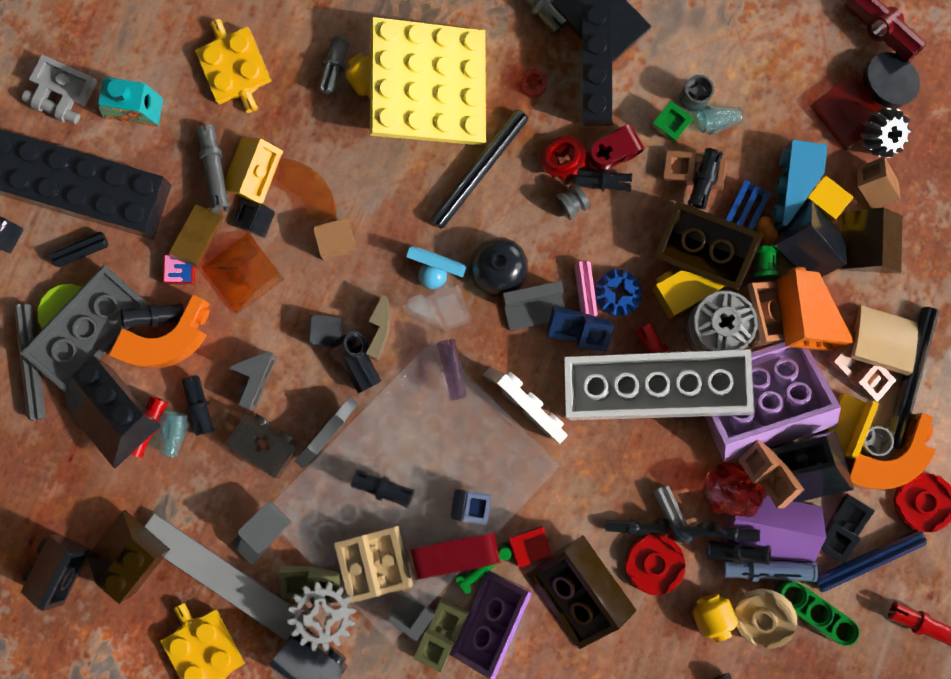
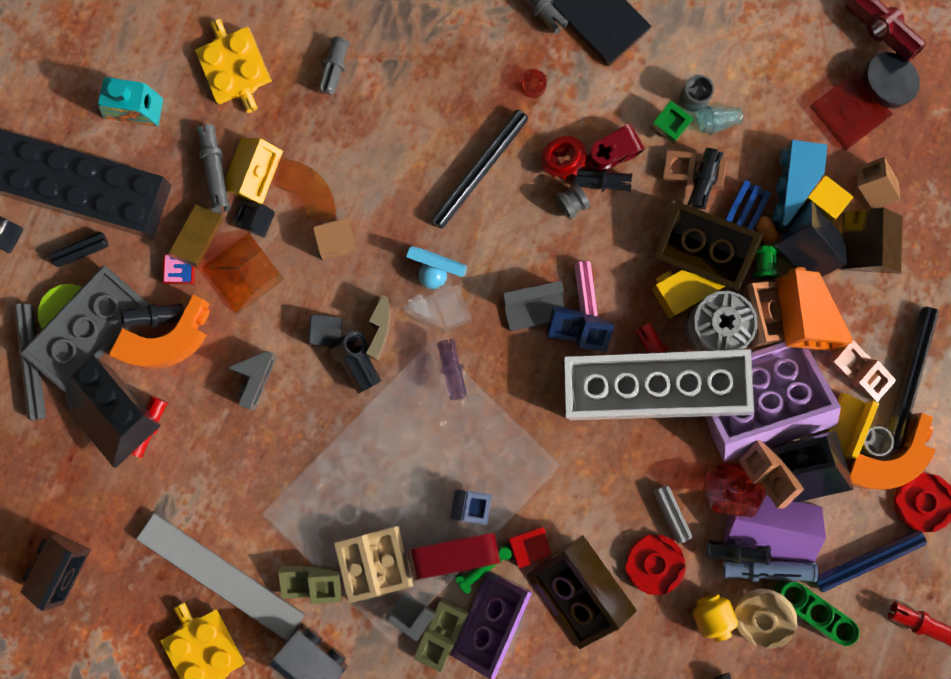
light grey plate [22,54,98,124] -> none
dark brown slope [88,510,170,604] -> none
clear light blue cone [159,411,190,457] -> none
black axle [182,375,215,436] -> none
clear smoke brick [225,413,299,479] -> none
dark grey slope [230,501,292,565] -> none
light grey gear [287,581,356,651] -> none
dark grey tile [294,397,357,468] -> none
yellow head [346,53,370,99] -> none
black pin [351,469,415,508] -> none
light yellow plate [370,17,486,146] -> none
black cylinder [470,237,528,297] -> none
white wing [482,367,568,444] -> none
black brick [582,1,613,126] -> none
blue gear [595,269,642,316] -> none
black piece [605,518,760,544] -> none
black slope [821,493,875,563] -> none
tan slope [851,305,918,375] -> none
dark grey gear [860,107,913,158] -> none

